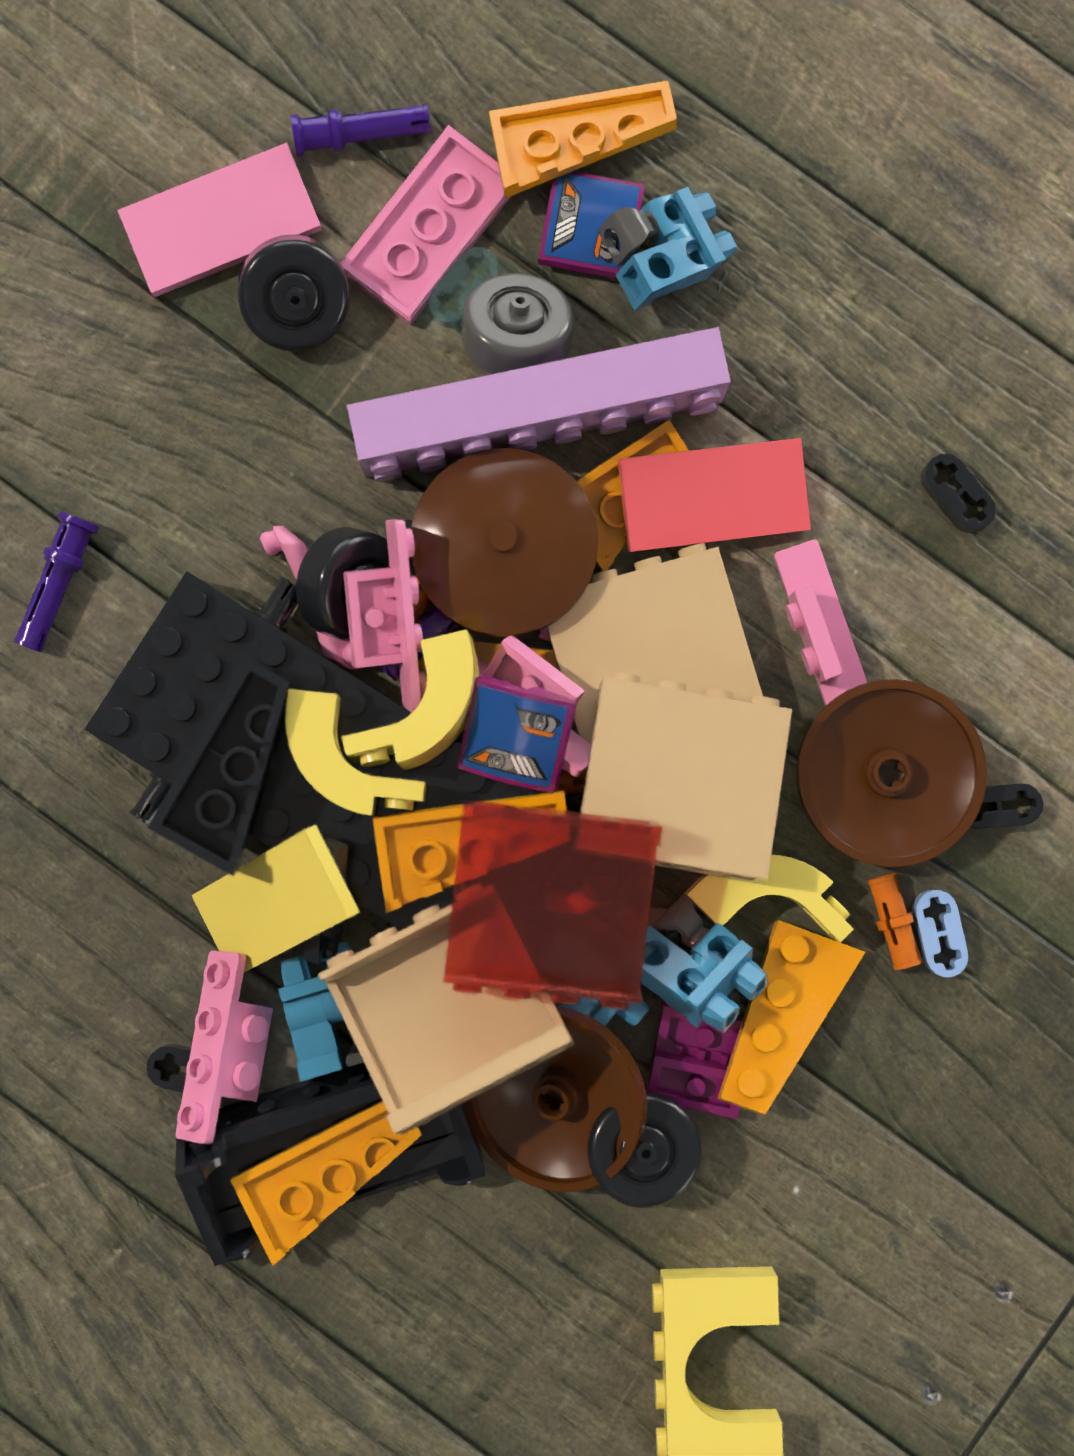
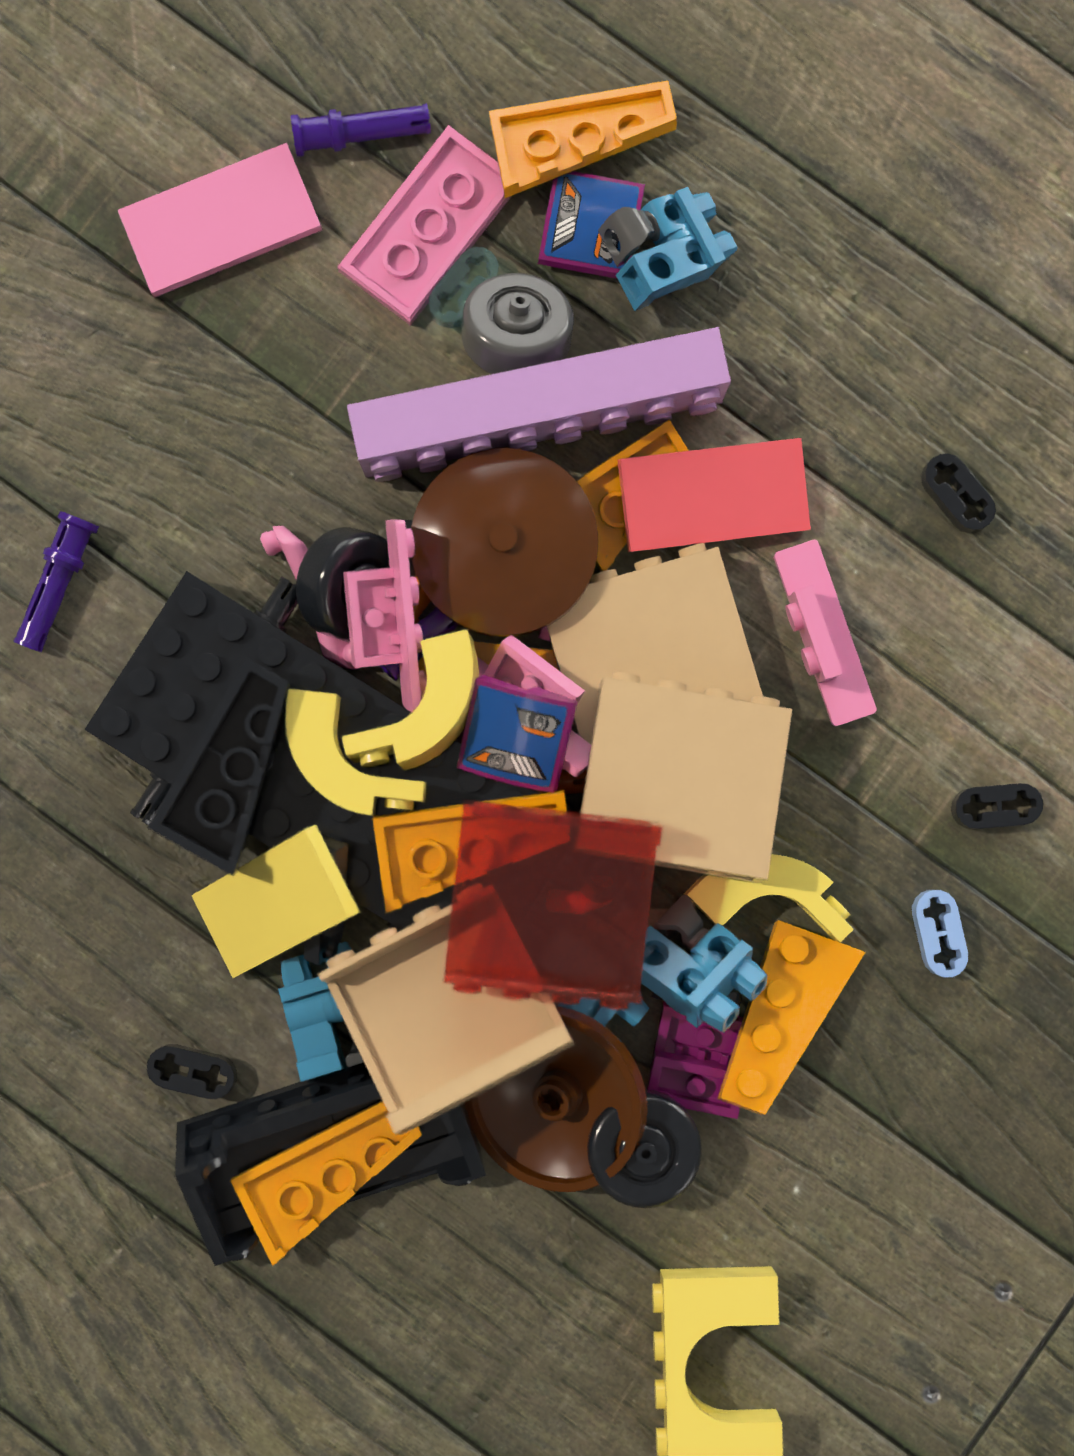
bright pink bracket [175,951,273,1144] -> none
black wheel [237,235,350,351] -> none
reddish brown dish [796,679,987,867] -> none
orange pin [867,872,923,970] -> none

